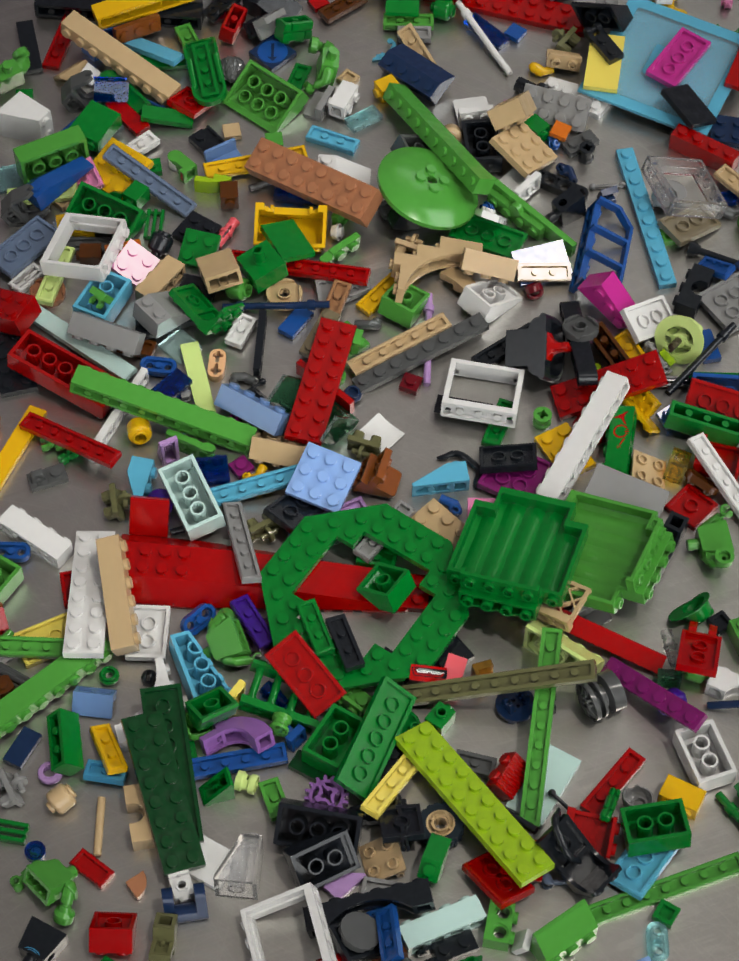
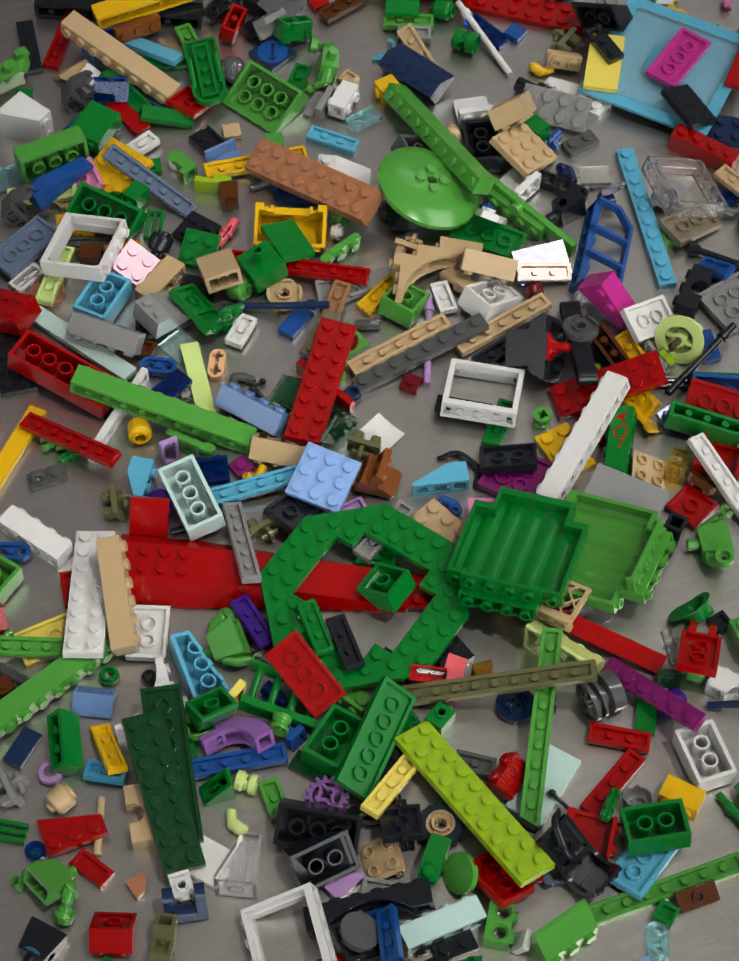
bright green tile [89,286,114,310] -> none
blue plate [180,603,216,636] -> none
black tile [253,309,267,380] -> none
bright green plate [351,328,366,355] -> none
orange tile [549,120,572,142] -> none
black bush [578,141,595,165] -> none
none -> red wing [37,814,109,859]
none -> yellowish green arm [226,808,249,835]
none -> white plate [430,280,458,315]
none -> bright green tile [444,852,478,895]
none -> green wheel [451,27,481,55]
none -> tan plate [454,292,552,358]
none -> clear piece [577,166,612,186]
none -> red plate [587,722,652,755]
none -> green tile [635,697,657,737]
none -> reddish brown plate [673,879,721,914]

